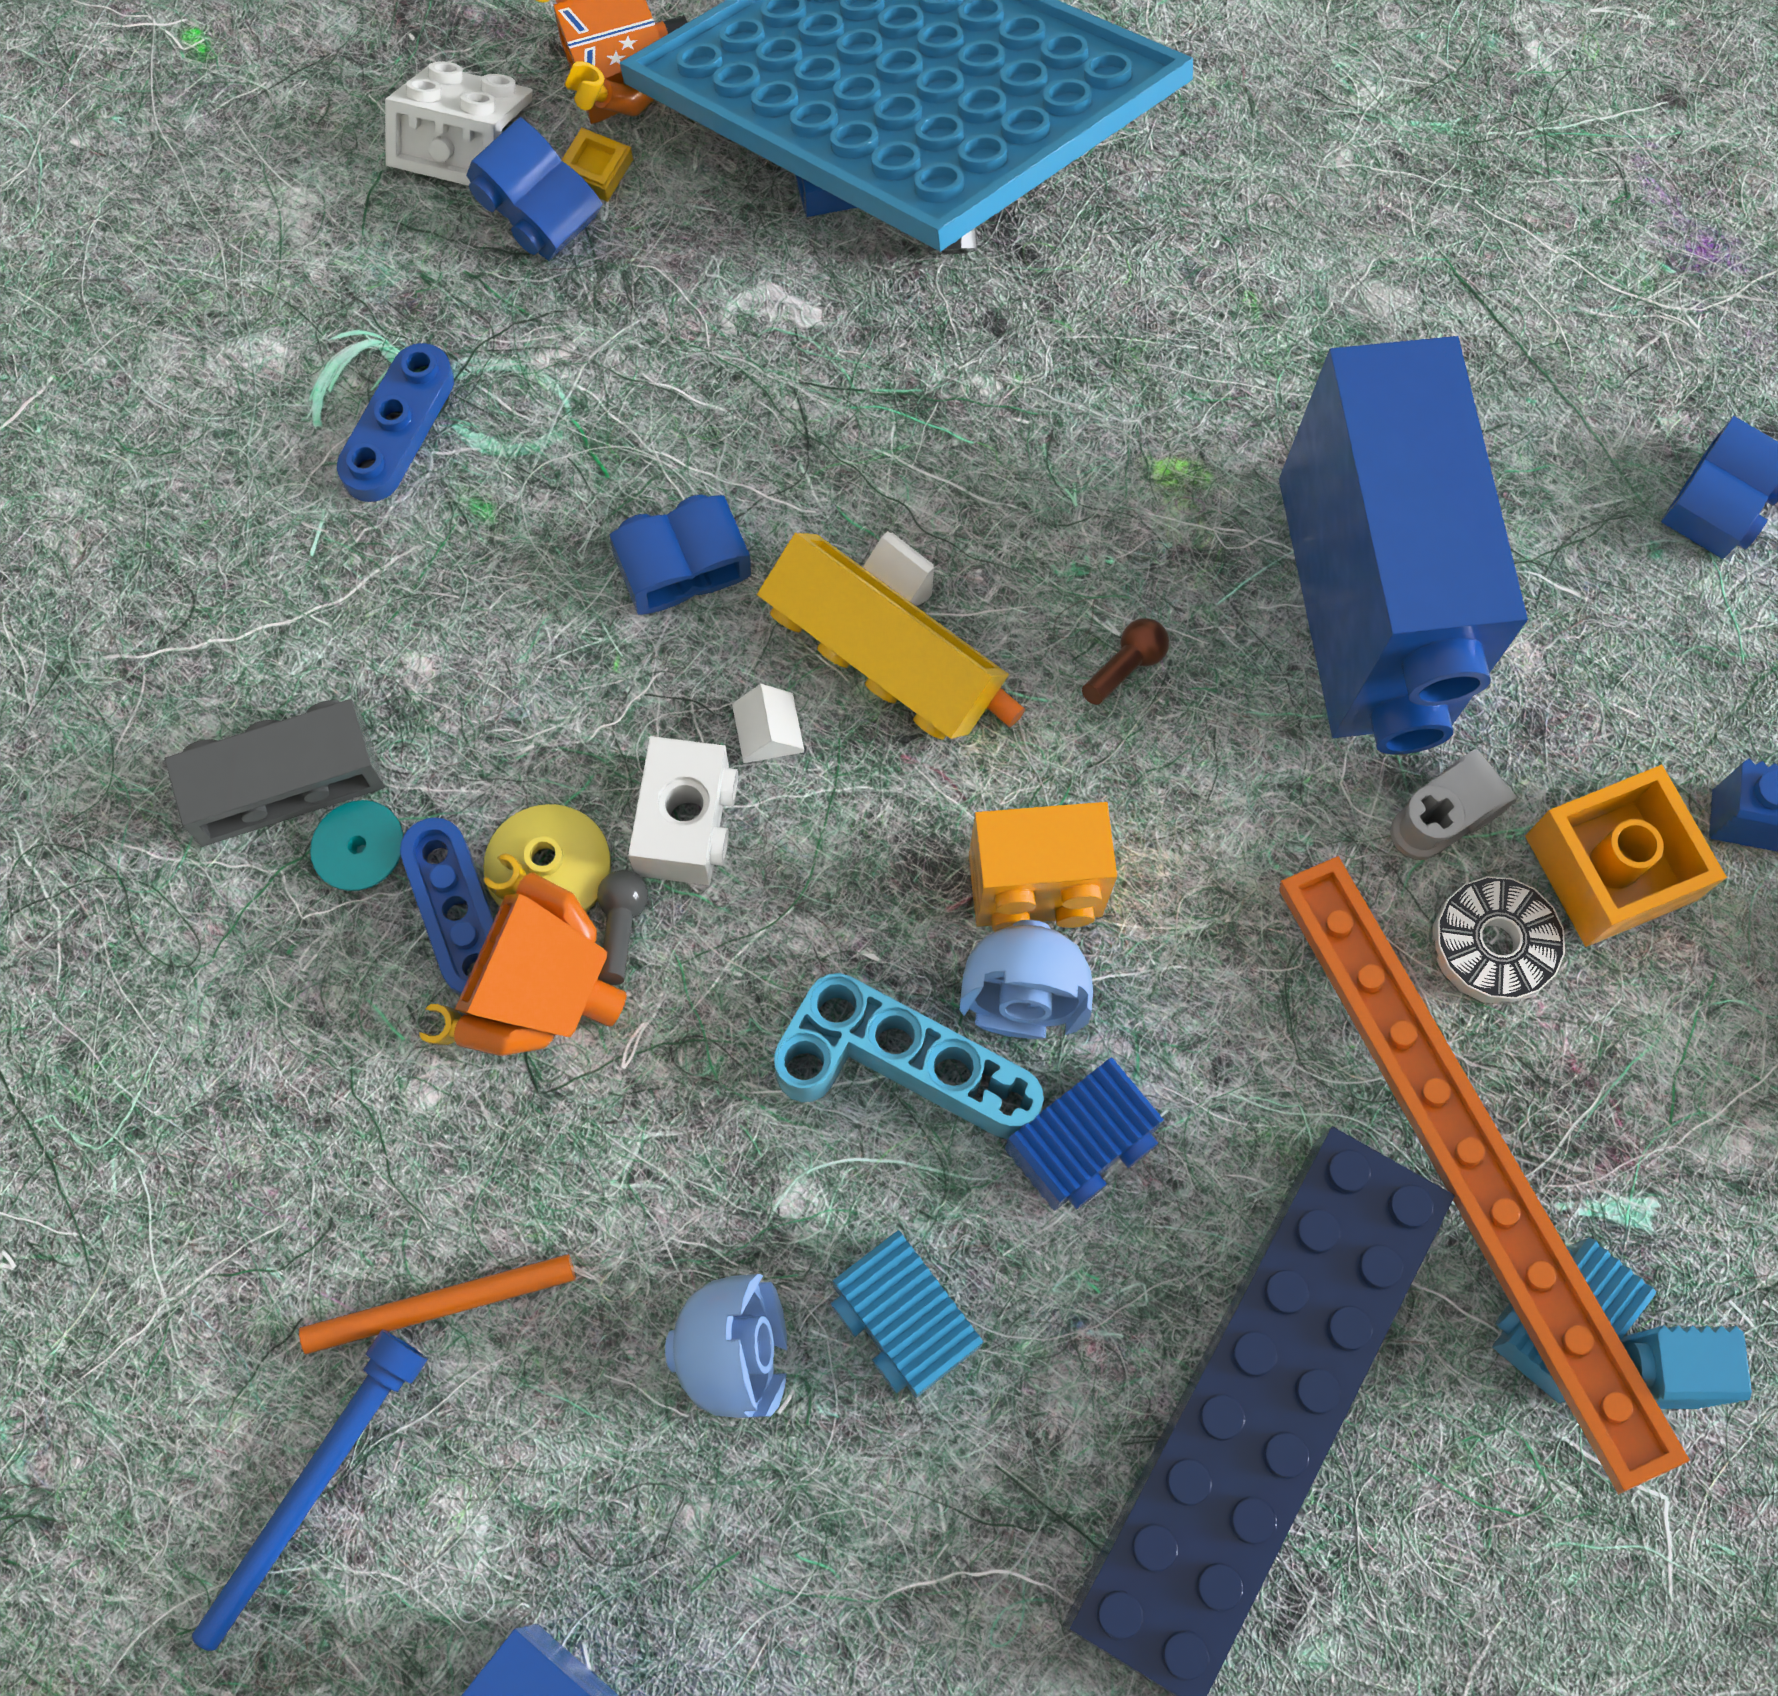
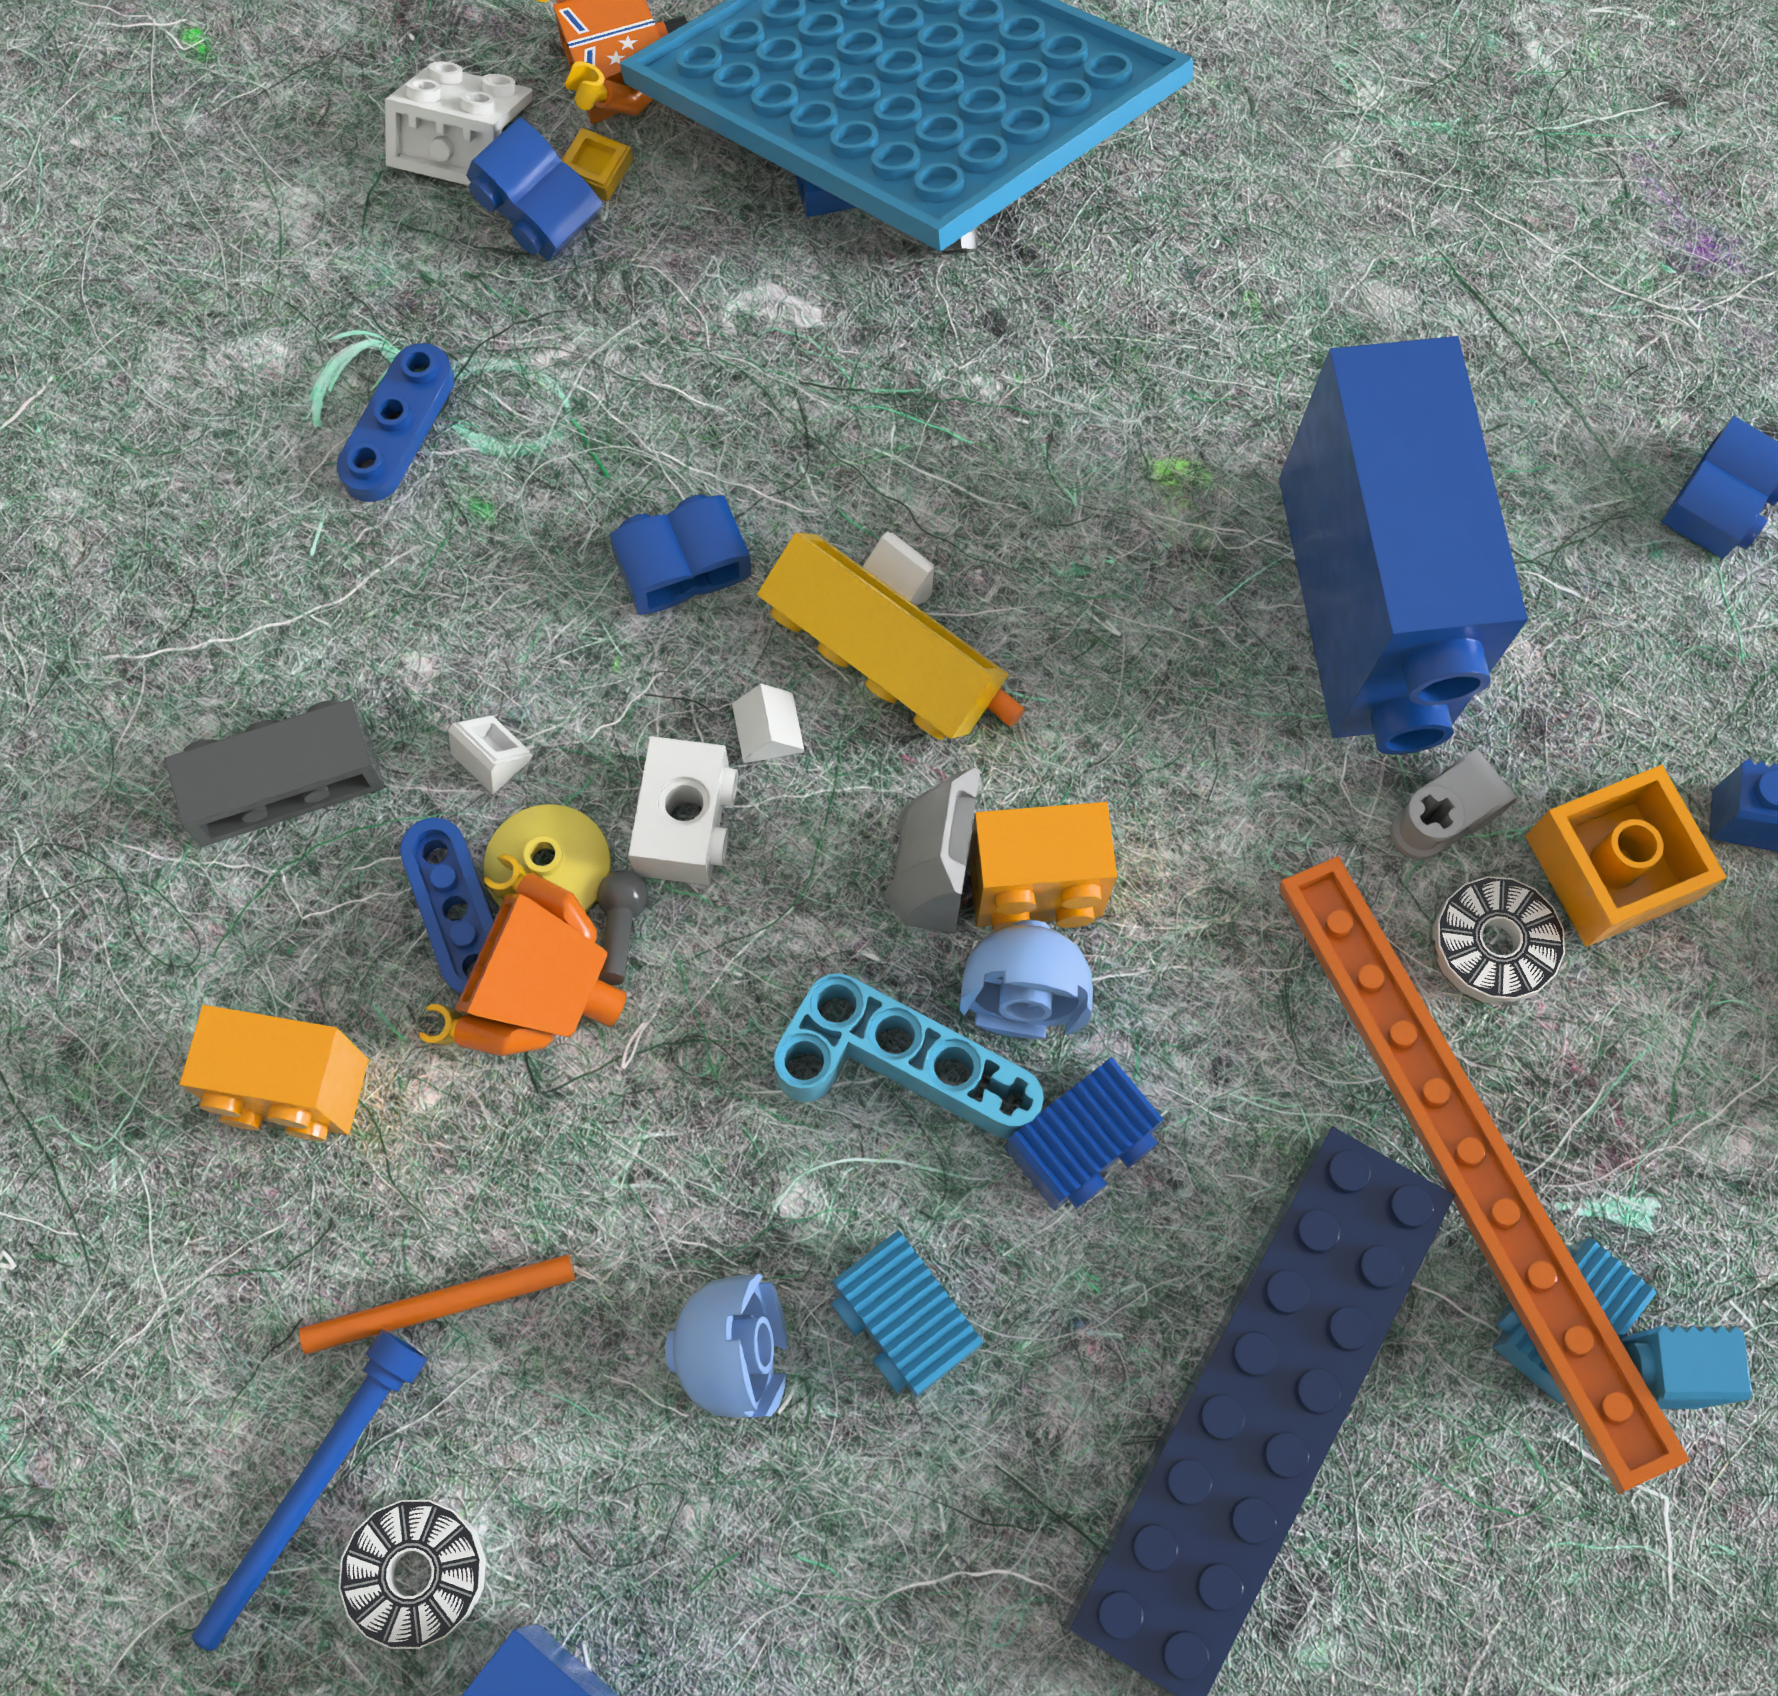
teal piece [310,800,404,891] -> none
copper bar [1082,618,1169,705] -> none
none -> light orange brick [179,1004,369,1142]
none -> tile [338,1500,486,1649]
none -> white slope [448,715,533,795]
none -> light grey slope [884,767,980,933]

